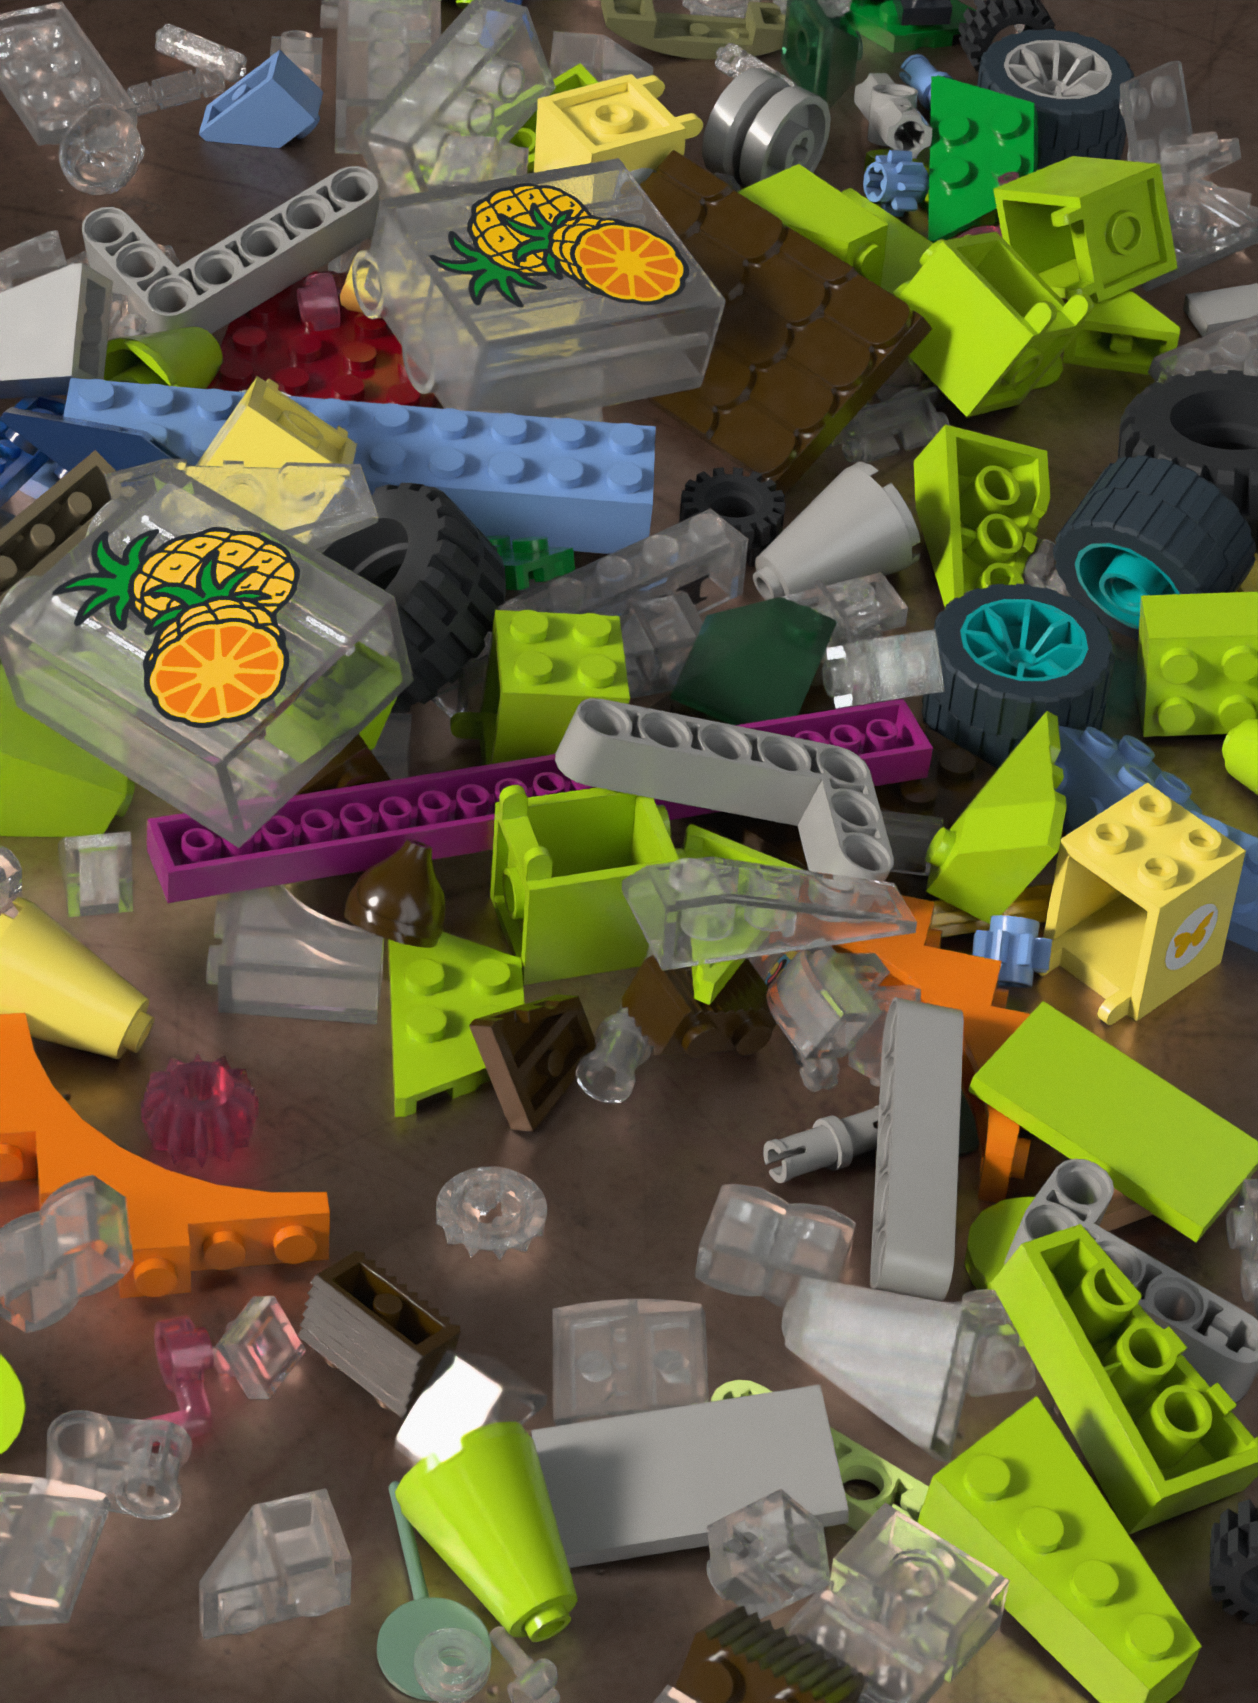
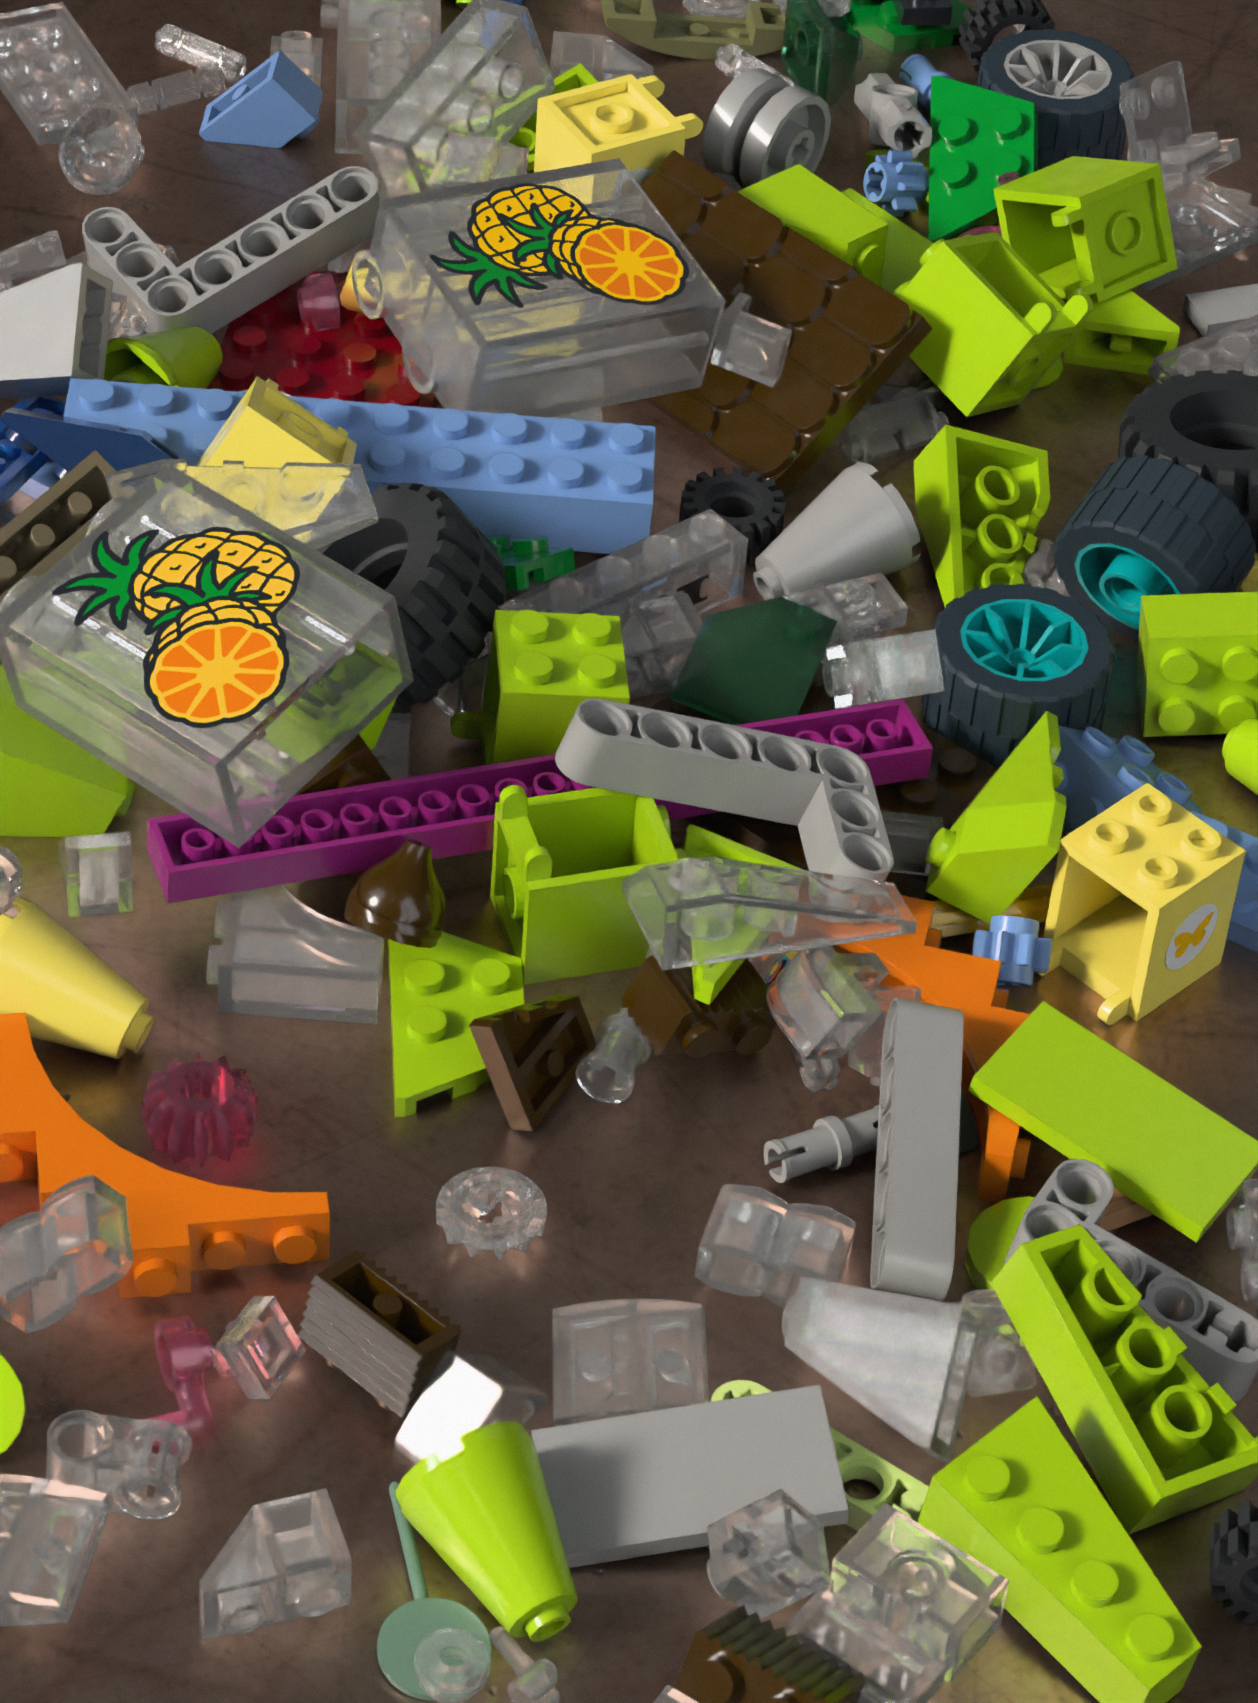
none -> clear bracket [709,292,792,388]

